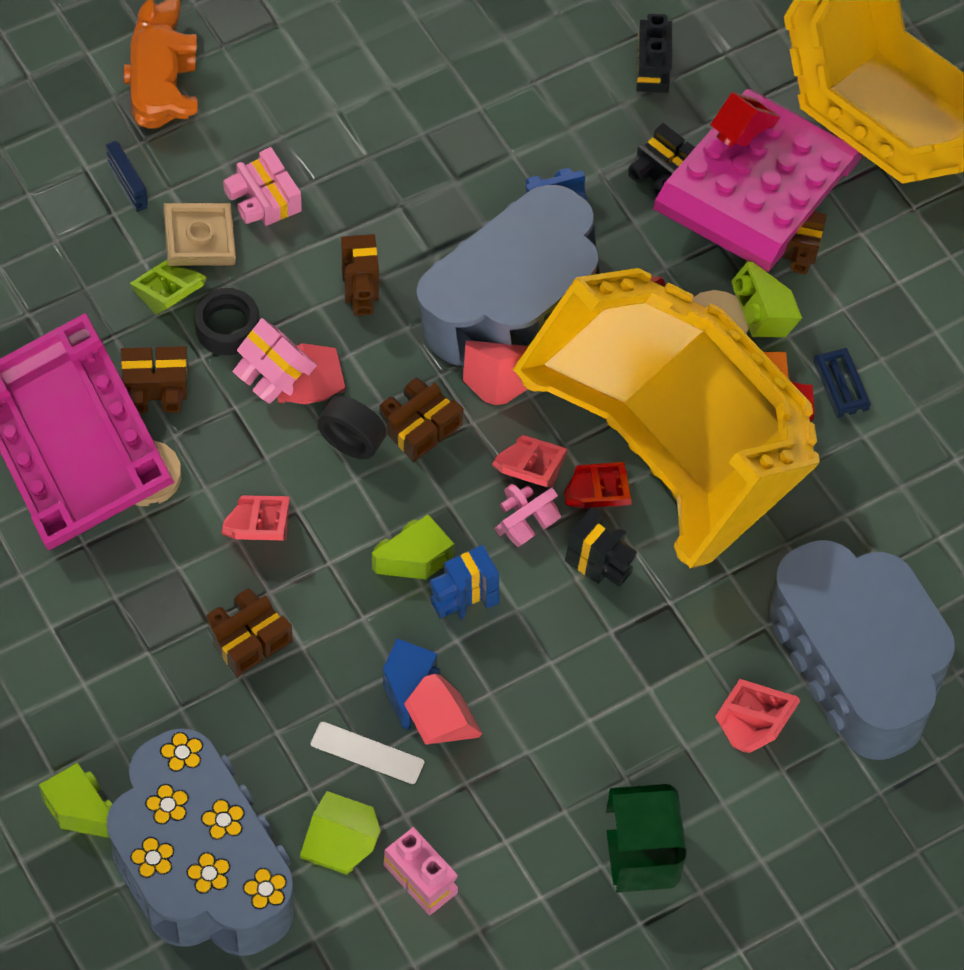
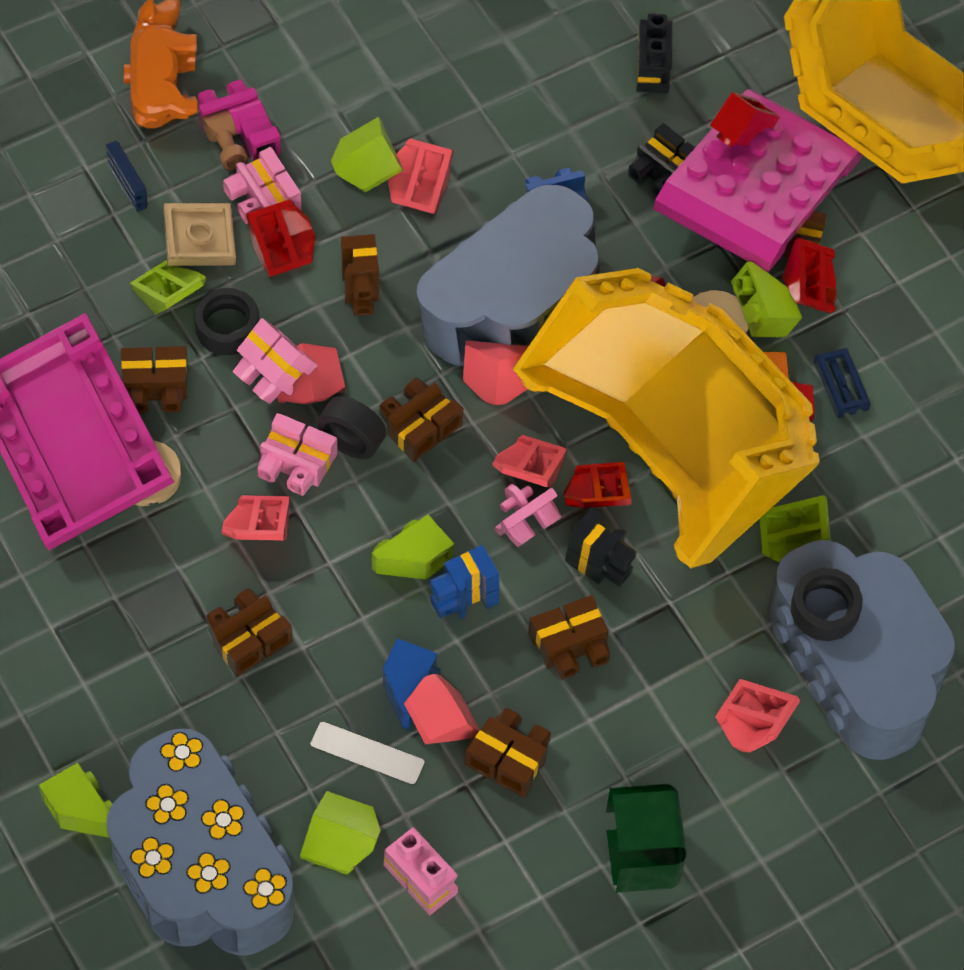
none -> dark pink hips [198,79,281,170]
none -> red slope [246,199,316,278]
none -> bright pink hips [258,413,338,496]
none -> lime slope [331,117,404,193]
none -> coral slope [387,138,454,215]
none -> reddish brown hips [465,708,551,798]
none -> reddish brown hips [528,595,610,680]
none -> lime slope [760,495,831,563]
none -> red slope [782,238,837,314]
none -> black tyre [791,567,863,641]

